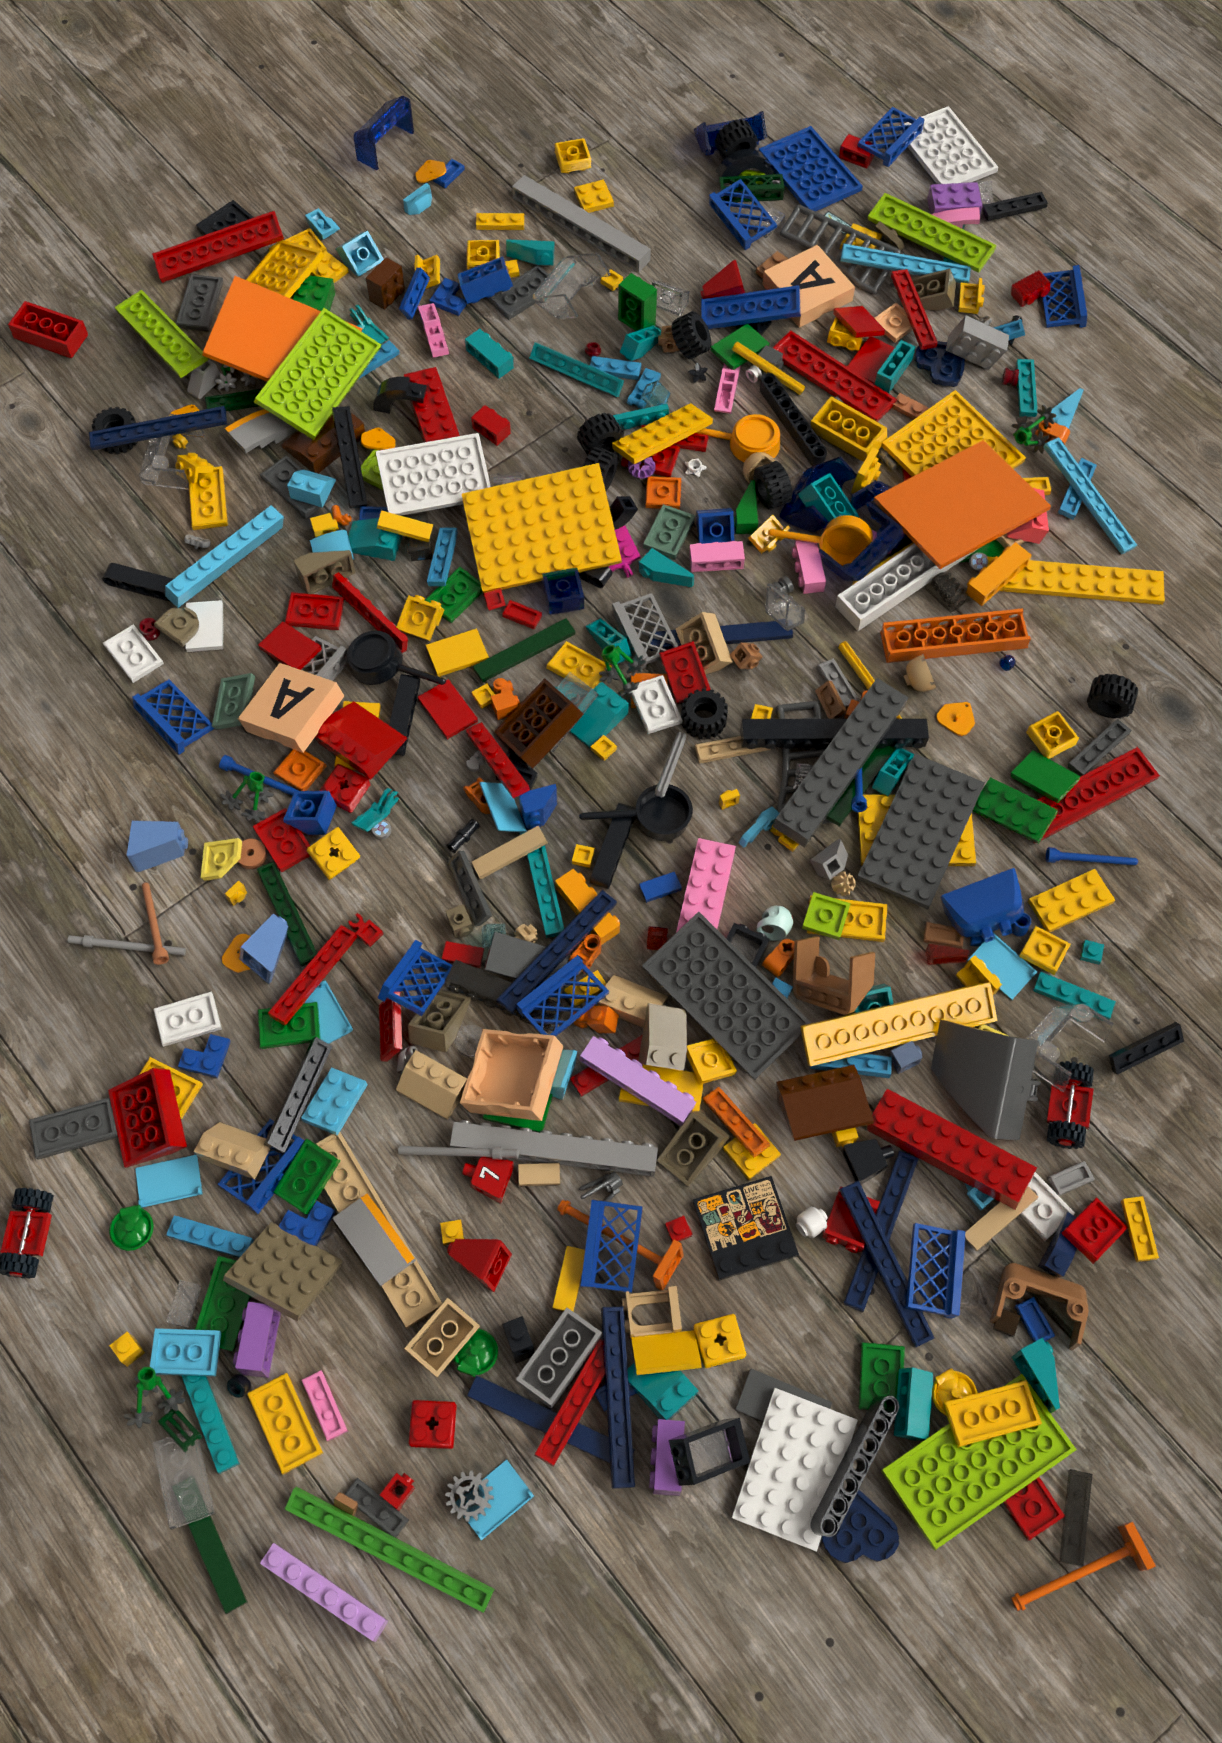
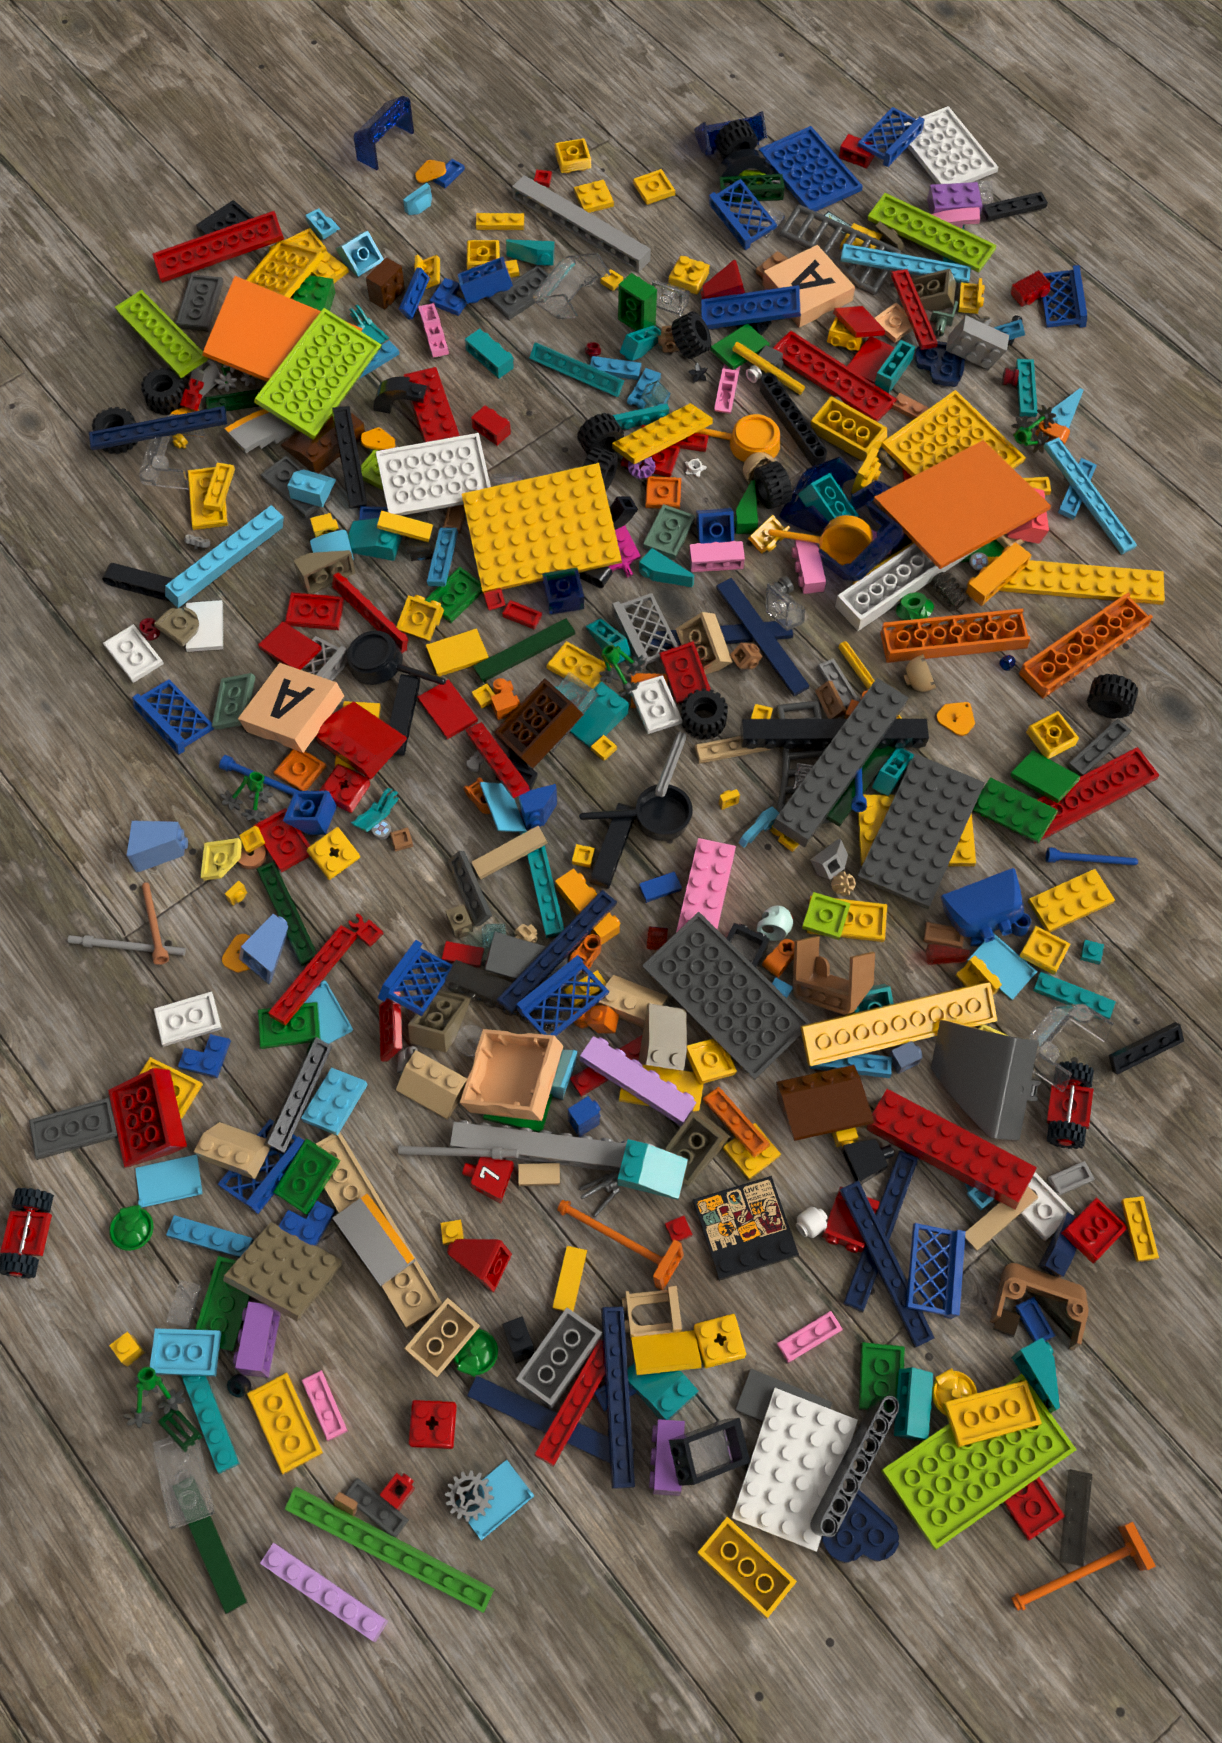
red brick [8,301,88,359] -> none
yellow bracket [175,453,214,483] -> none
orange arm [331,505,352,526] -> none
black pin [446,819,480,853] -> none
blue fence [581,1200,643,1293] -> none
none -> black tyre [141,368,186,415]
none -> red plate [180,378,204,411]
none -> yellow plate [203,463,235,511]
none -> yellow plate [239,826,265,852]
none -> medium nougat tile [390,827,414,852]
none -> medium nougat tile [443,504,466,534]
none -> red plate [534,169,552,188]
none -> blue brick [568,1096,601,1137]
none -> slope [618,1139,688,1200]
none -> yellow plate [633,169,675,205]
none -> yellow brick [668,256,710,295]
none -> yellow brick [697,1517,797,1619]
none -> dark blue tile [716,578,810,697]
none -> bright pink tile [777,1311,843,1363]
none -> green piece [896,592,934,620]
none -> sand green bracket [930,301,958,337]
none -> orange tile [1019,592,1153,699]

